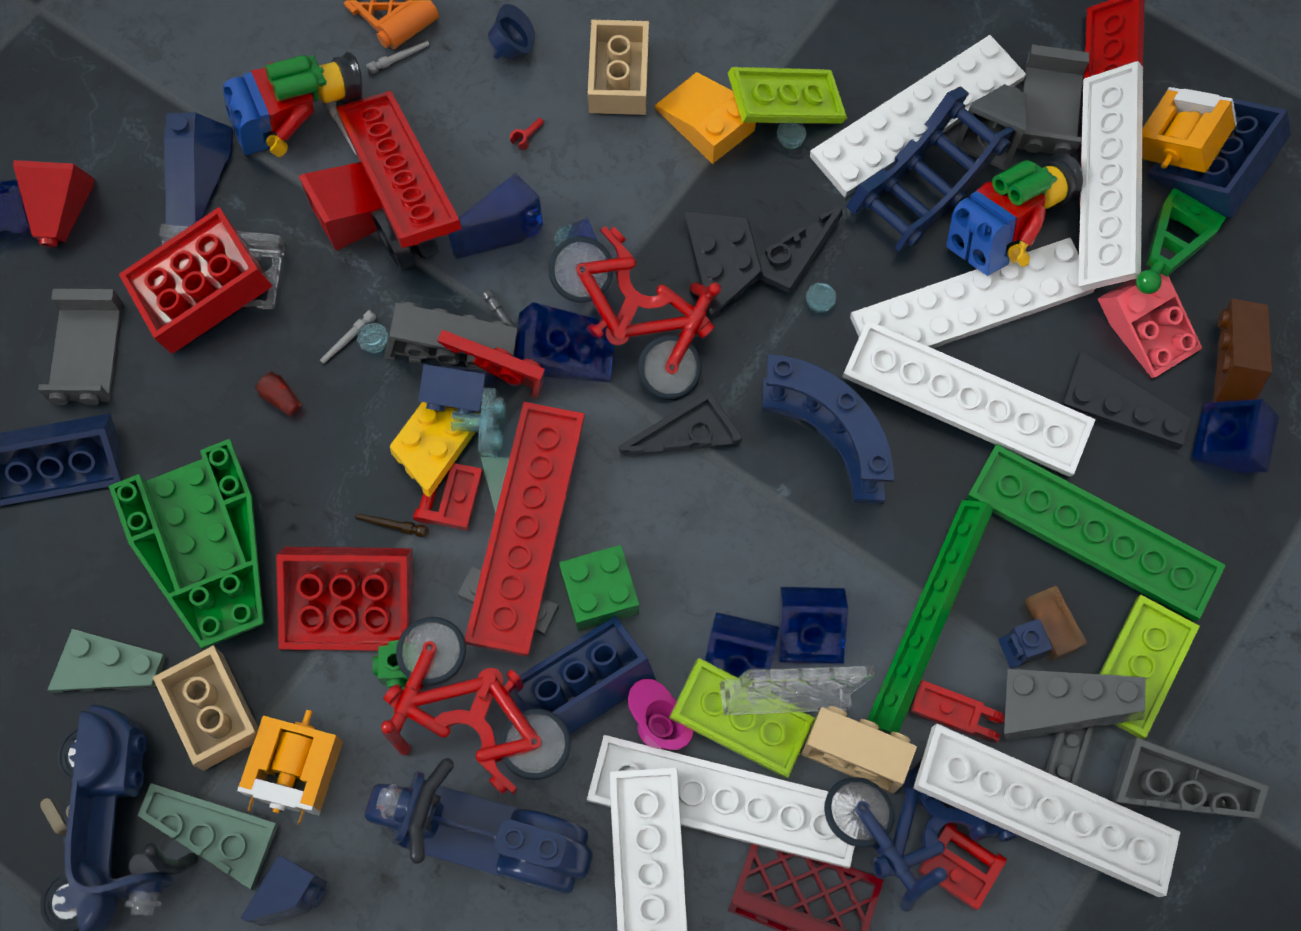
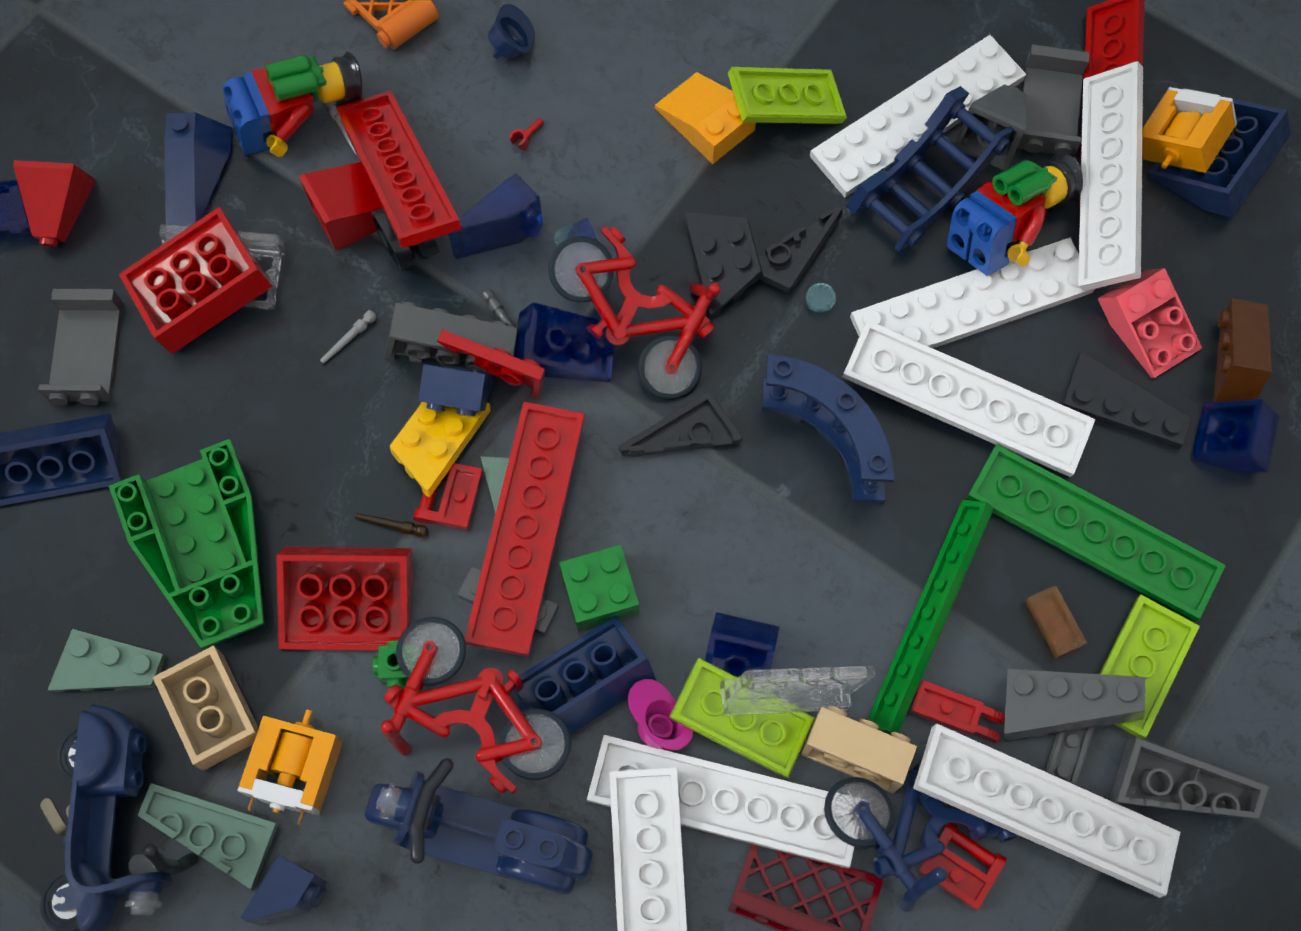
clear red cone [255,371,302,416] -> none
clear light blue plate [358,323,388,353] -> none
light grey piece [366,41,430,75] -> none
clear light blue plate [451,387,507,457] -> none
tan brick [588,20,649,115] -> none
clear light blue plate [777,123,806,149] -> none
clear blue slope [779,587,848,664] -> none
dark blue window [998,618,1053,669] -> none
green plate [1136,188,1226,294] -> none

